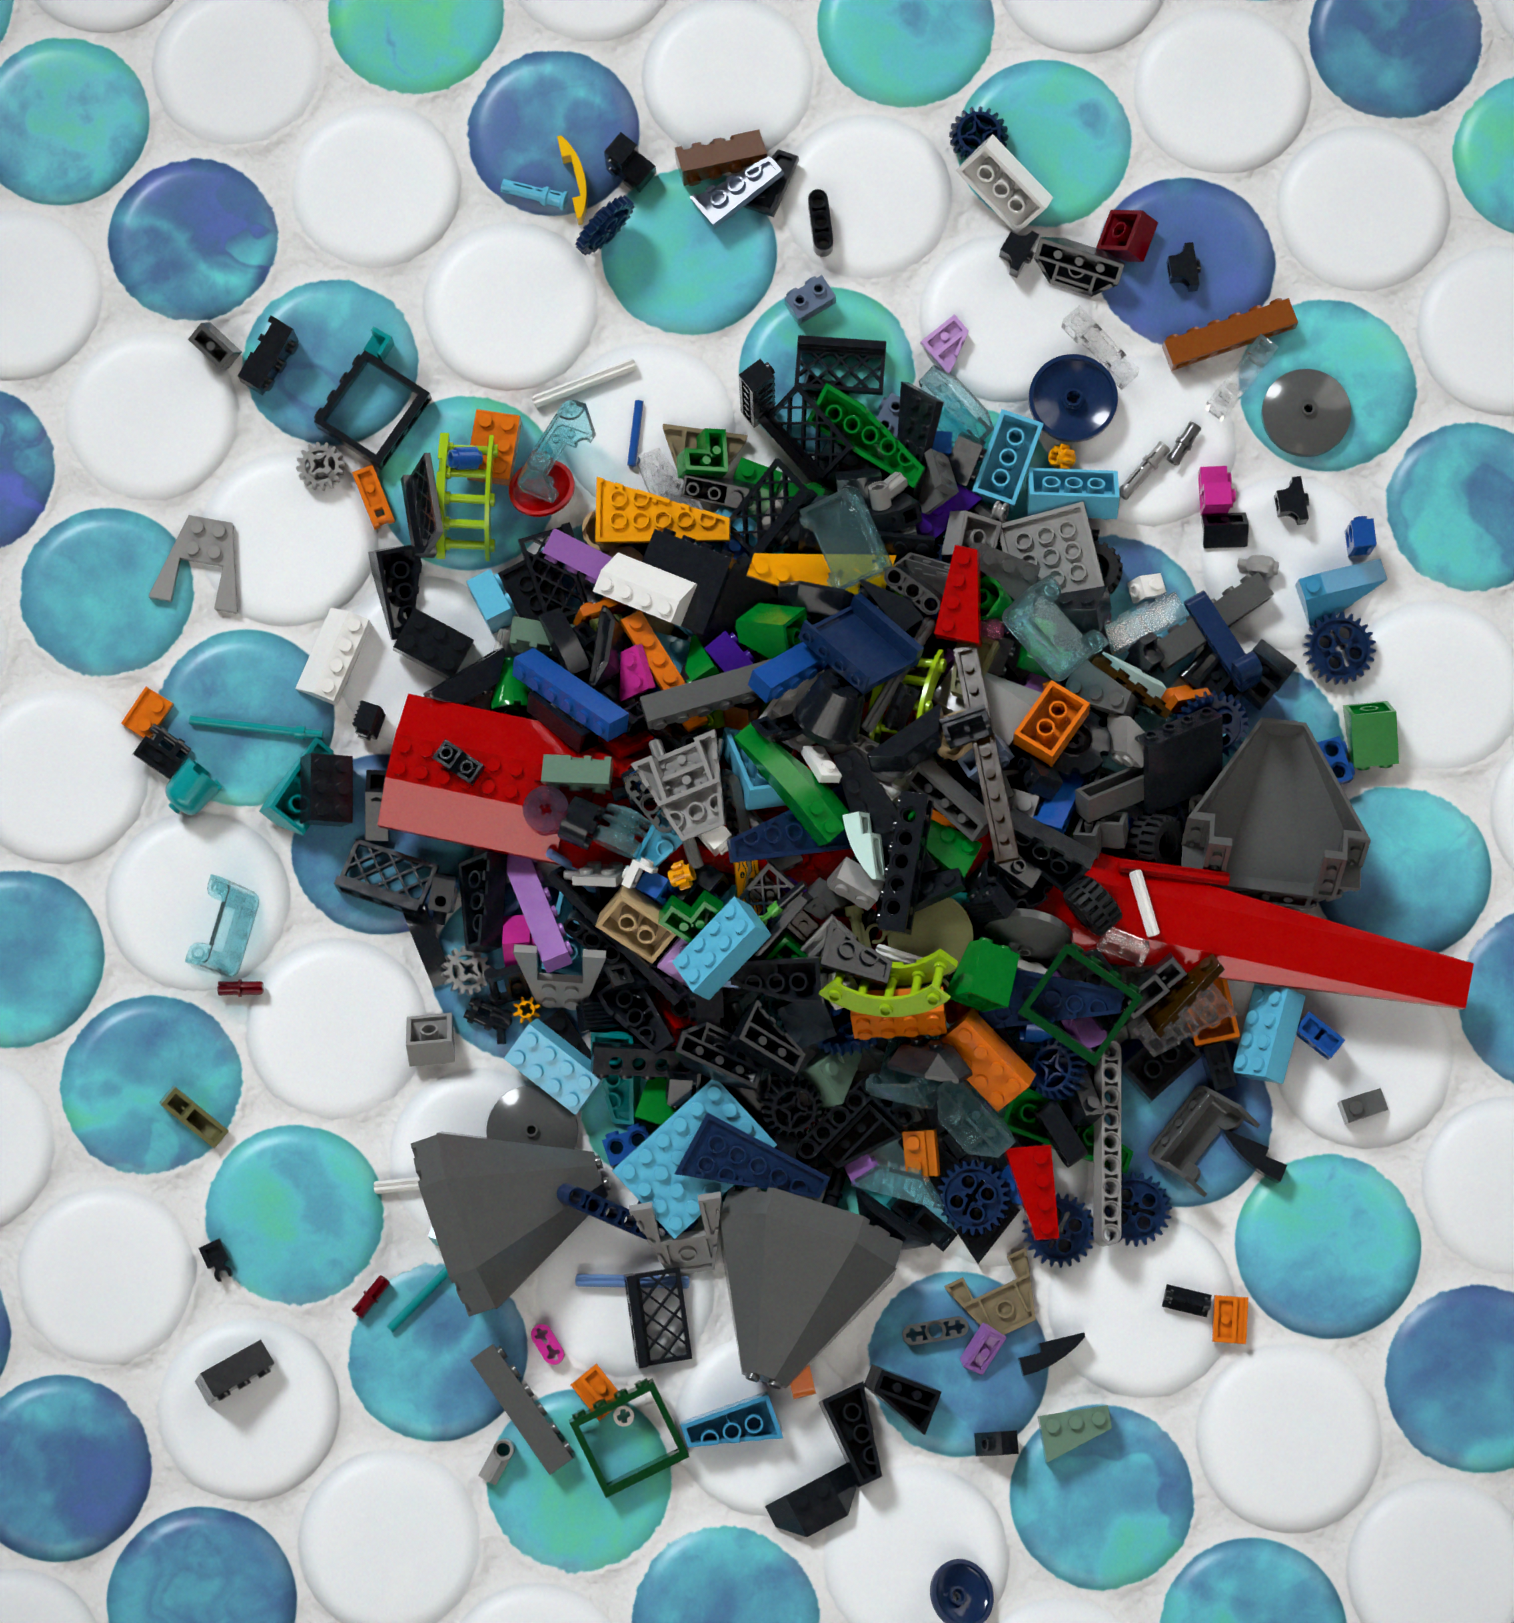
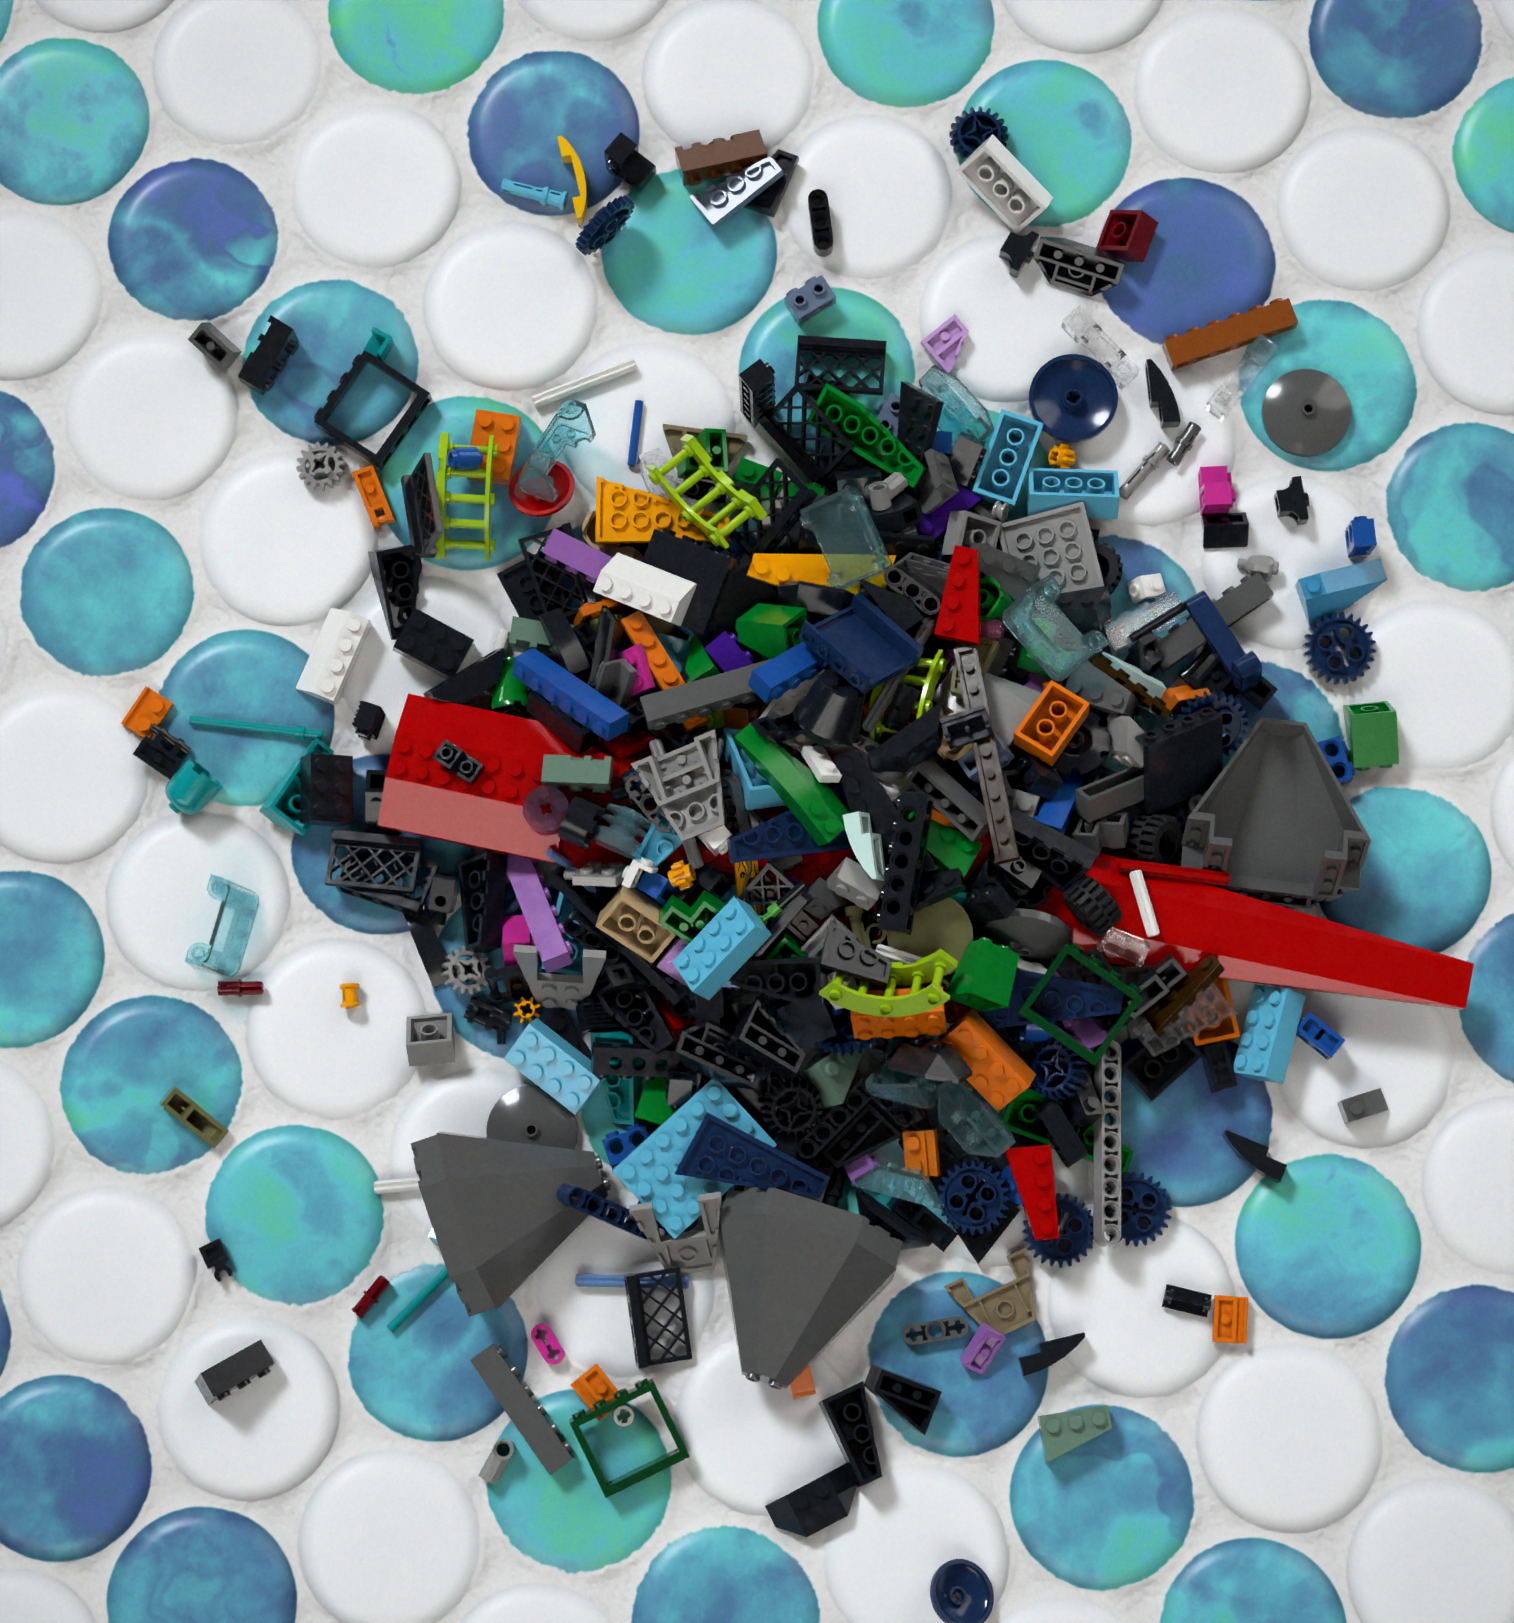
light grey wing [149,515,238,614] -> none
medium azure brick [466,569,517,634] -> none
dark azure wedge [680,1391,783,1448] -> none
black brick [974,1430,1019,1456] -> none
dark grey windscreen [1148,1086,1260,1197] -> none
black brick [1166,242,1201,292] -> none
black panel [1252,639,1297,692] -> none
none -> black fence [325,830,425,894]
none -> light orange bush [339,983,361,1009]
none -> dark grey panel [595,658,638,708]
none -> lime fence [646,434,768,549]
none -> black bar [1129,602,1187,643]
none -> black slope [1145,359,1181,429]

